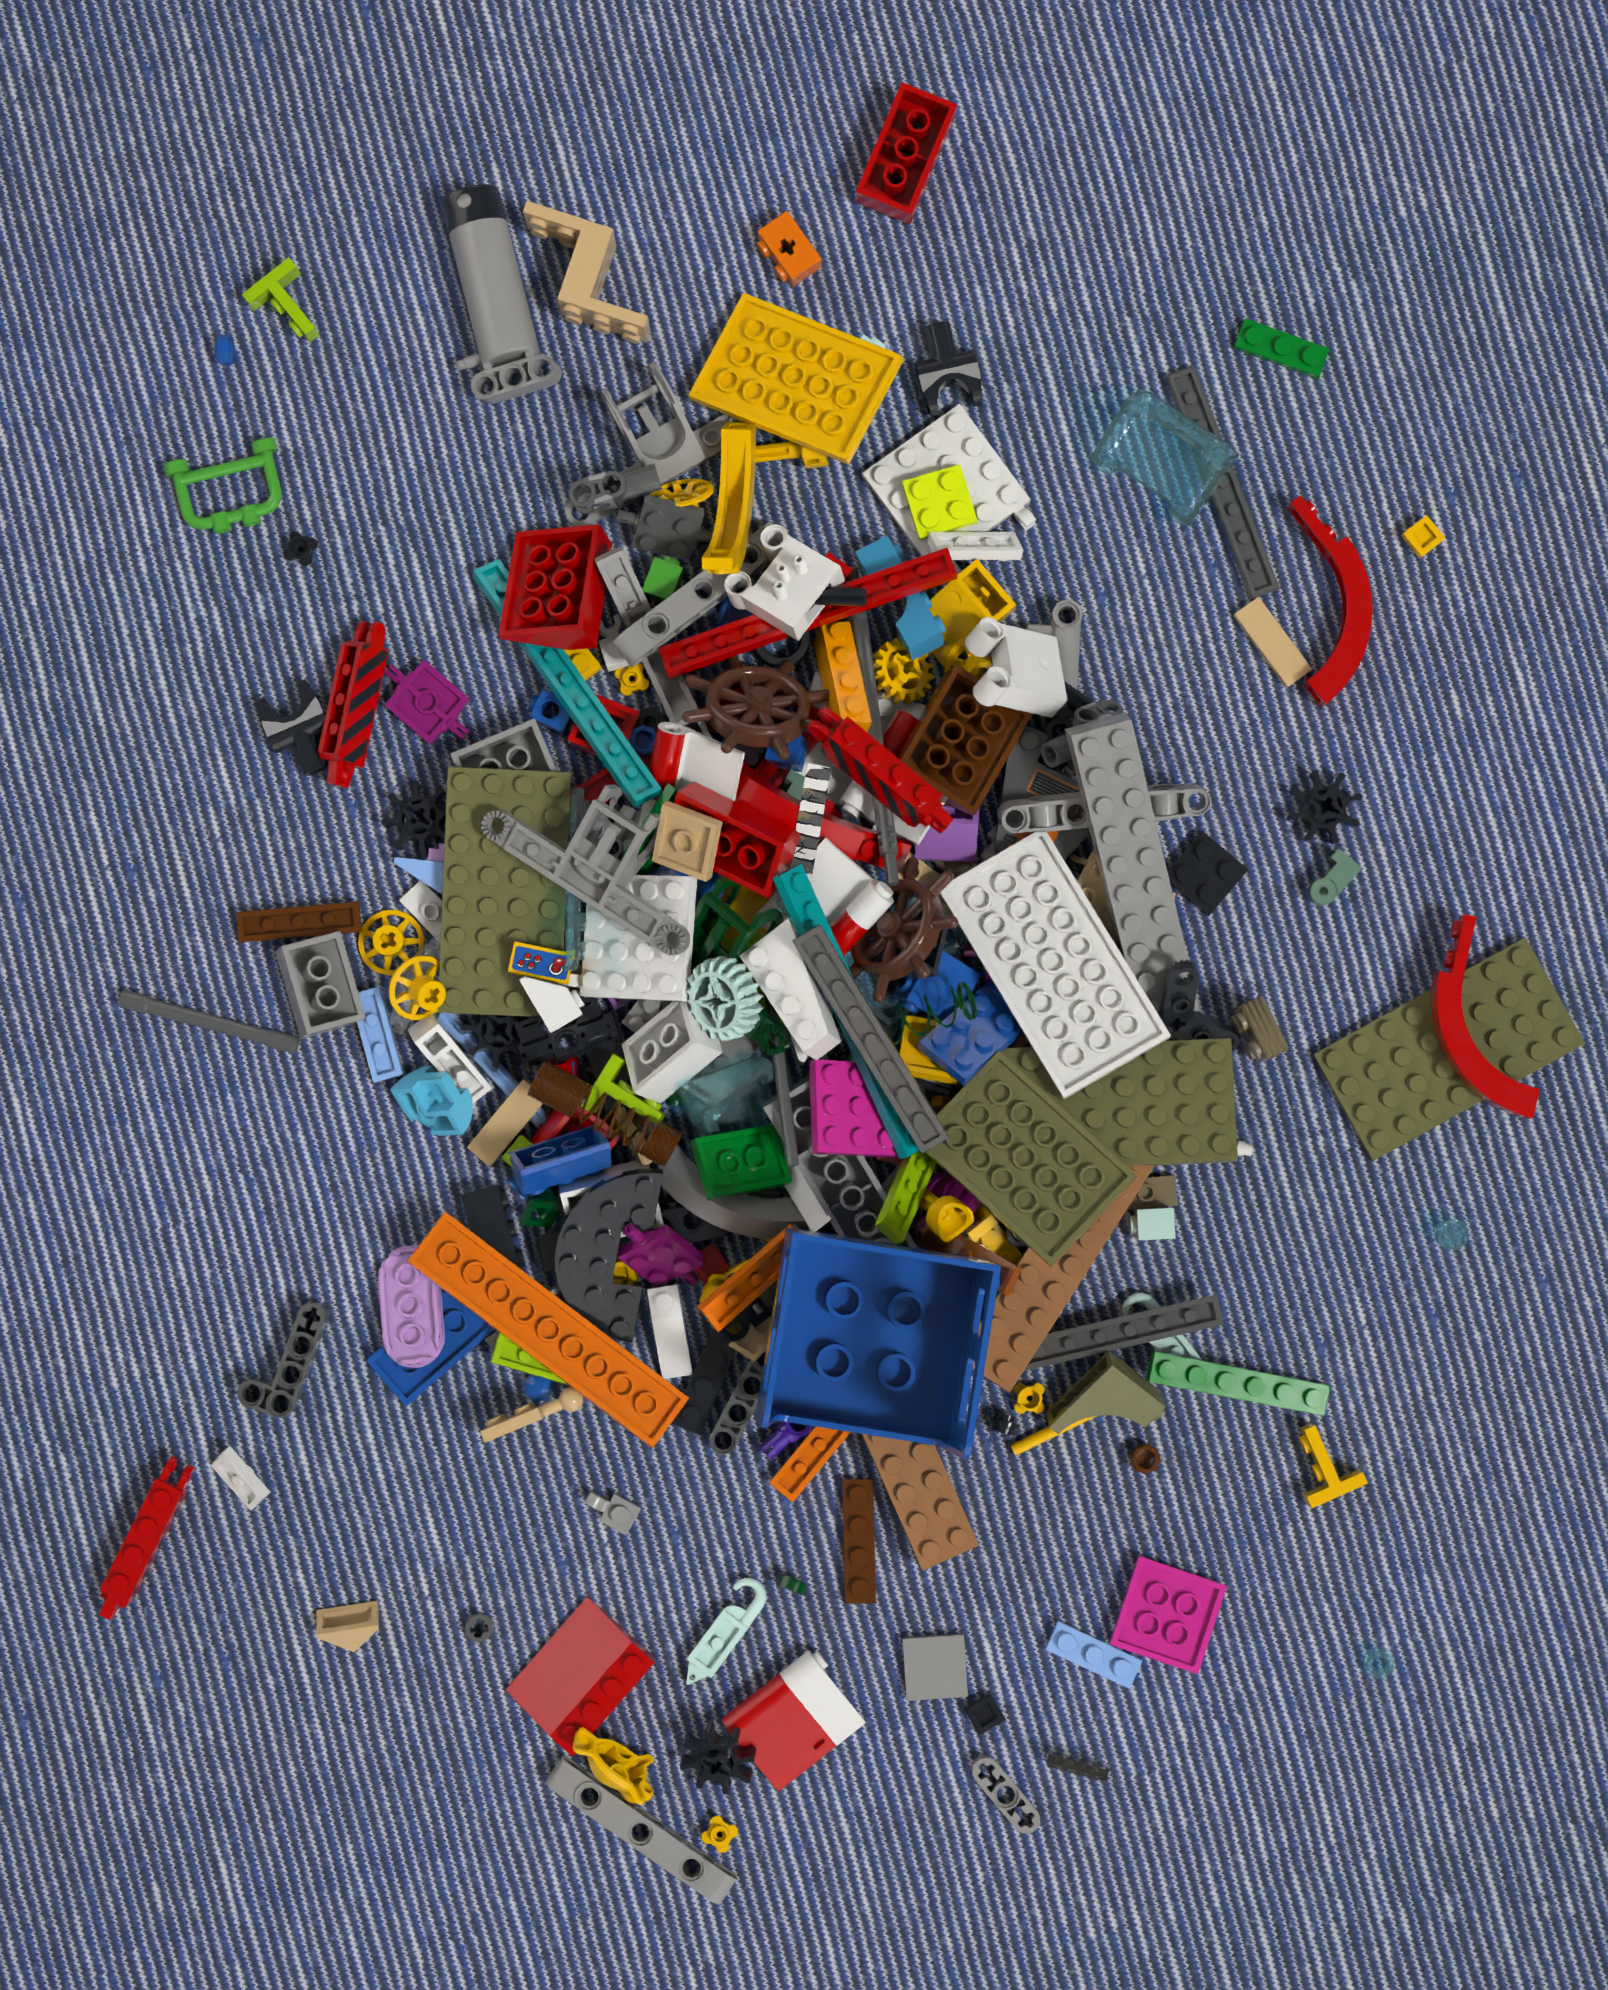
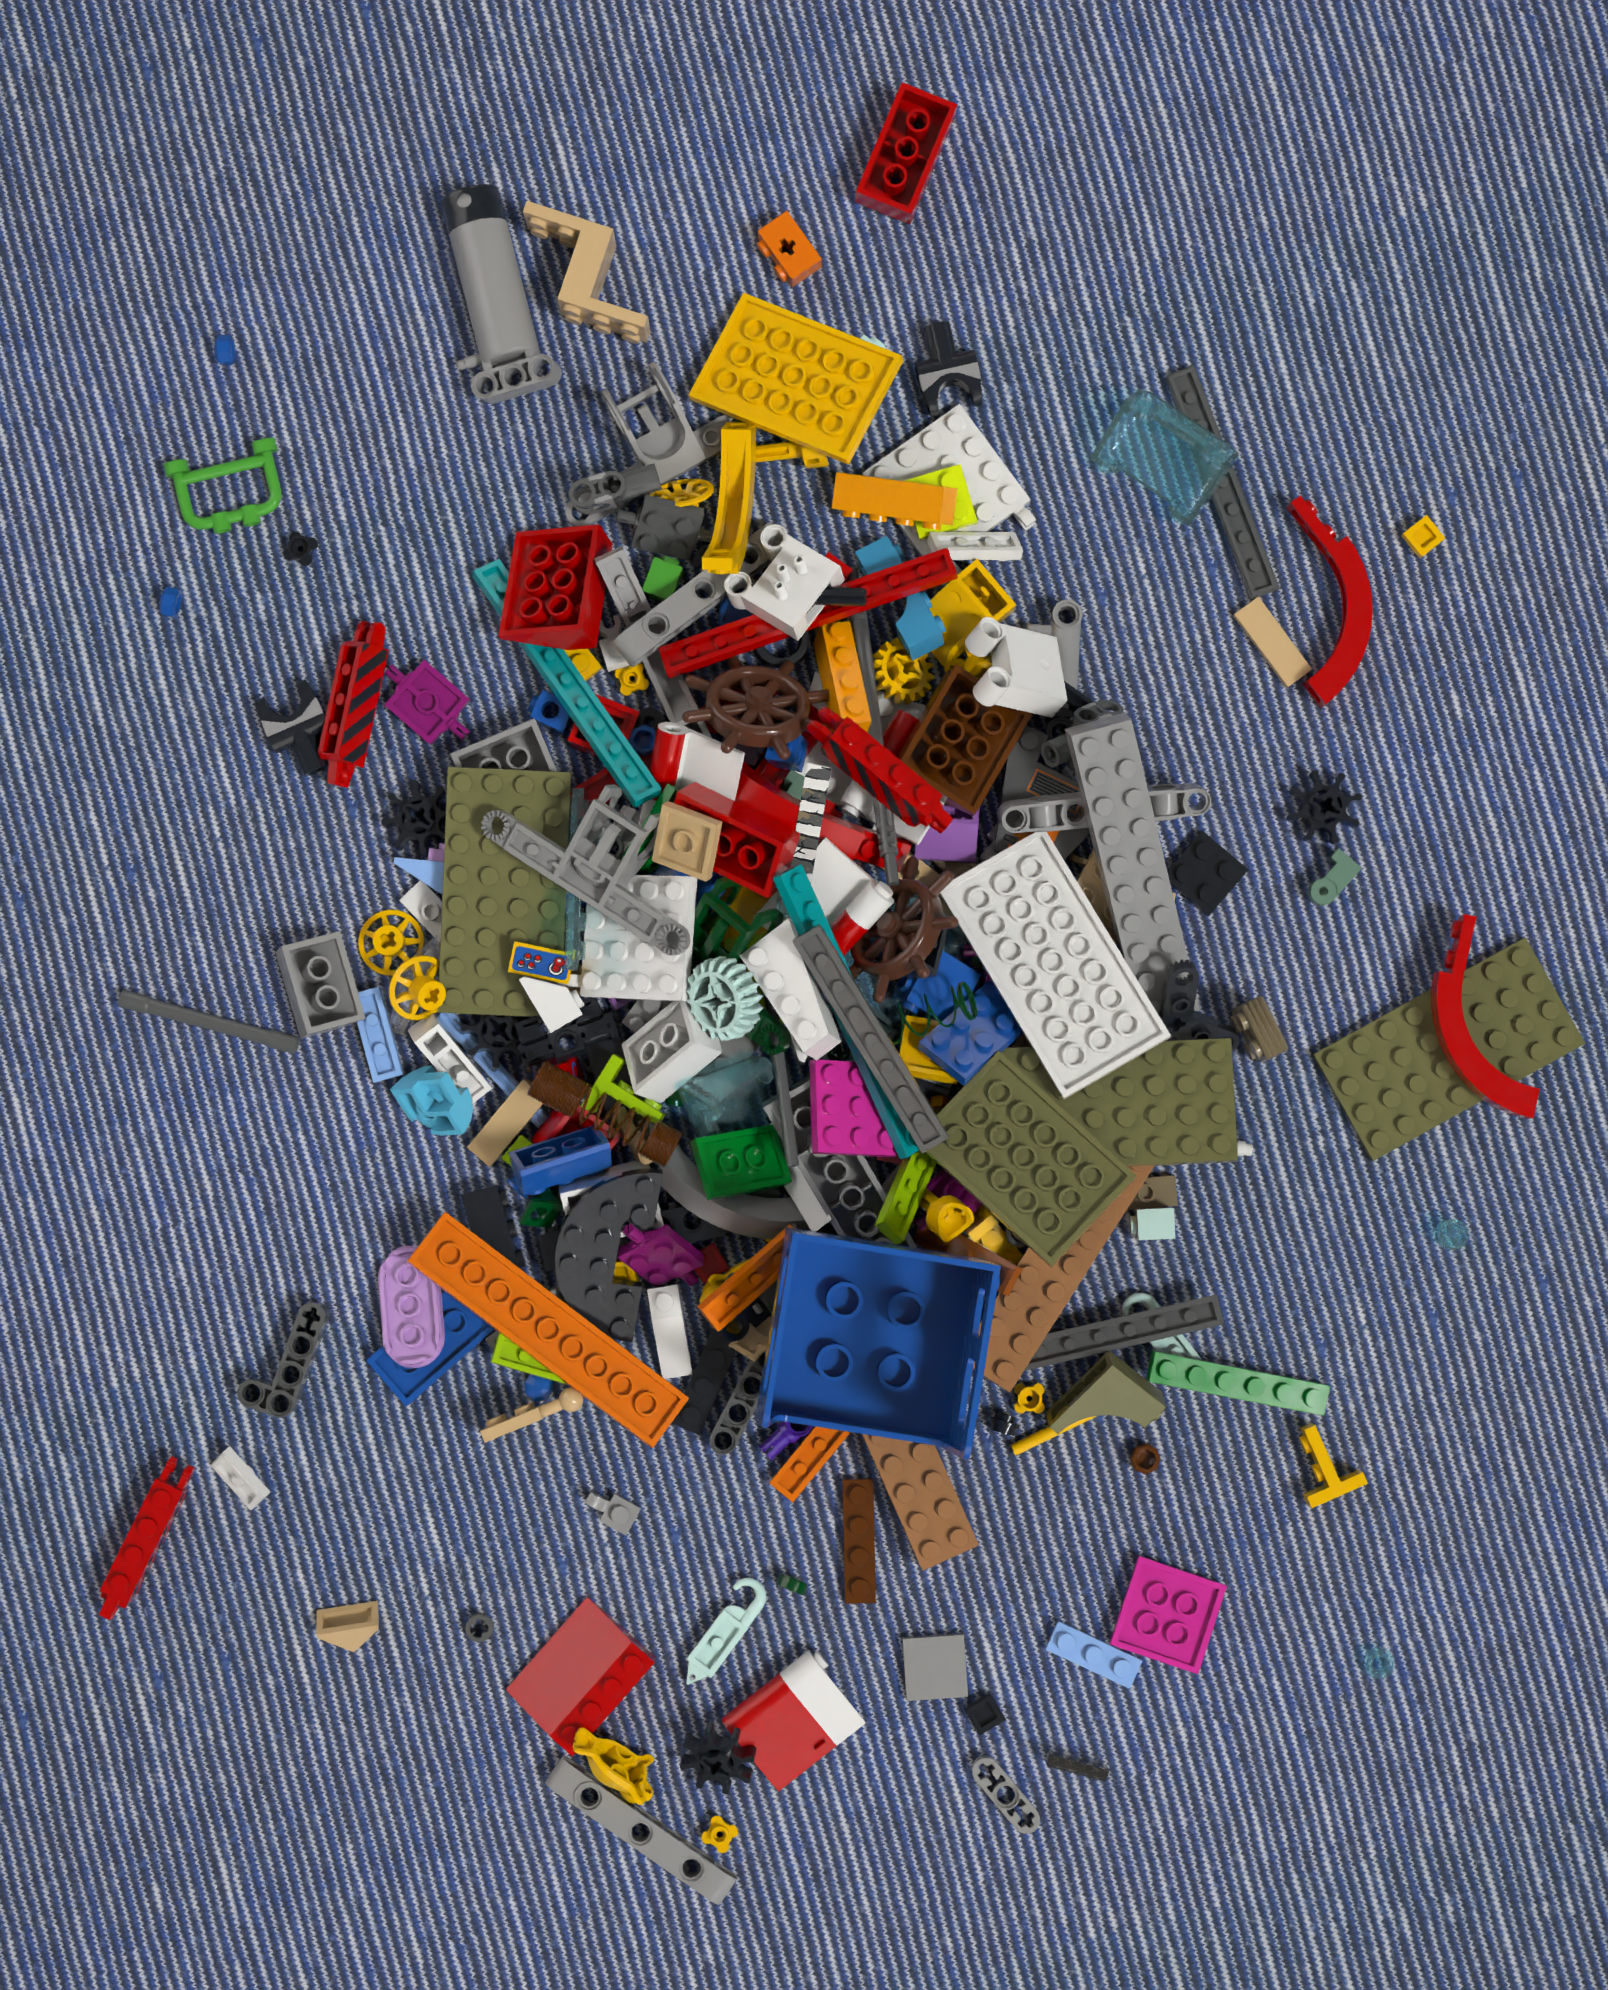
reddish brown plate [236,902,362,943] -> none
lime bracket [242,257,319,342] -> none
green plate [1233,318,1330,379] -> none
none -> blue tile [159,587,182,618]
none -> light orange brick [831,472,958,530]

